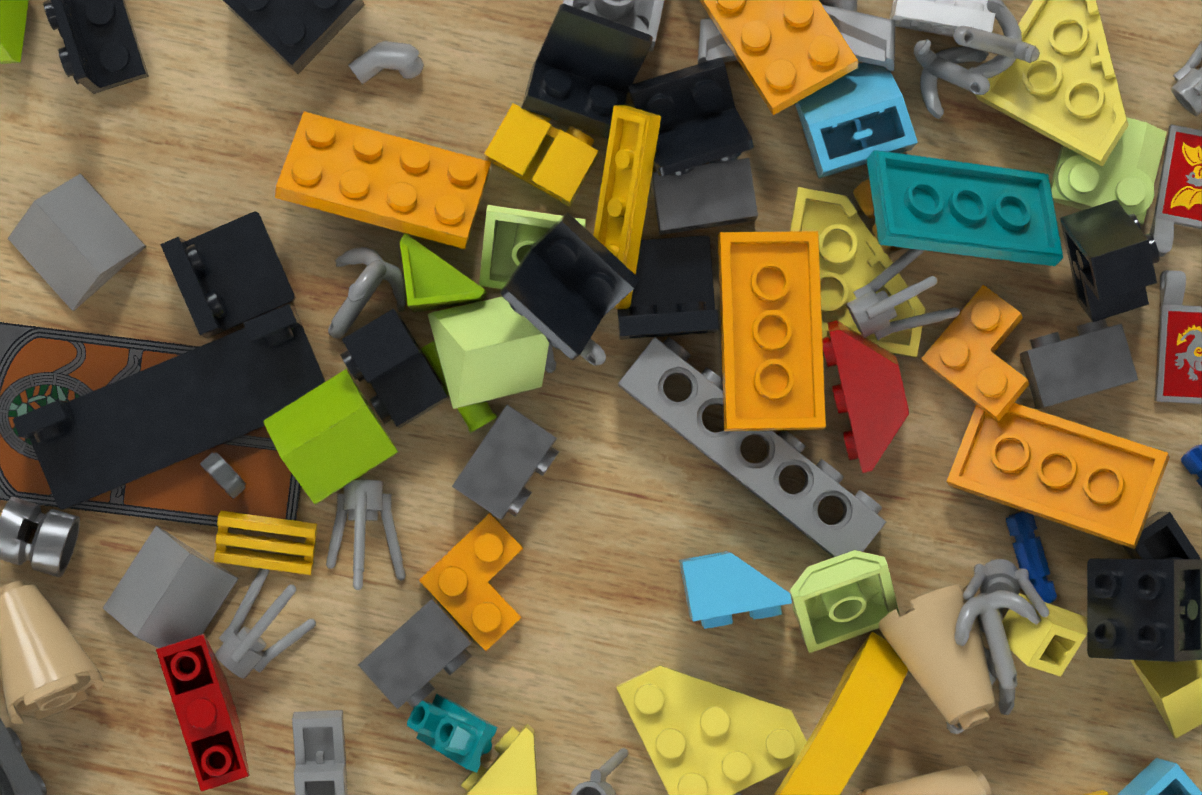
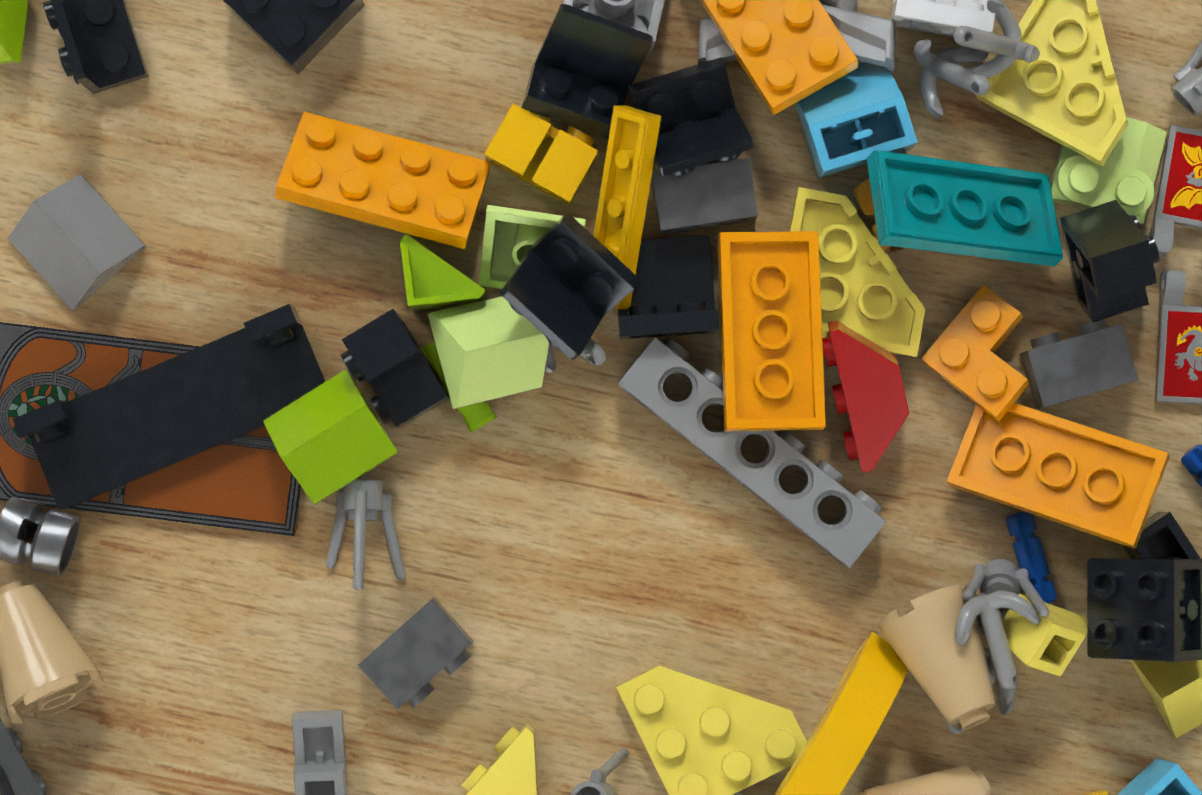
light grey slope [103,526,239,648] -> none
red slope [156,634,250,792] -> none
black bracket [160,211,296,339] -> none
dark grey tile [200,452,246,500] -> none
yellow tile [214,511,318,575] -> none
light grey plant [215,568,316,679] -> none
light grey piece [328,247,407,339] -> none
light grey arm [348,41,424,85] -> none
teal hips [407,694,498,773] -> none
light orange plate [419,513,523,651] -> none
flat silver brick [452,405,559,519] -> none
medium azure slope [679,551,792,629] -> none
yellowish green slope [790,550,900,653] -> none
light grey plant [847,249,959,340] -> none

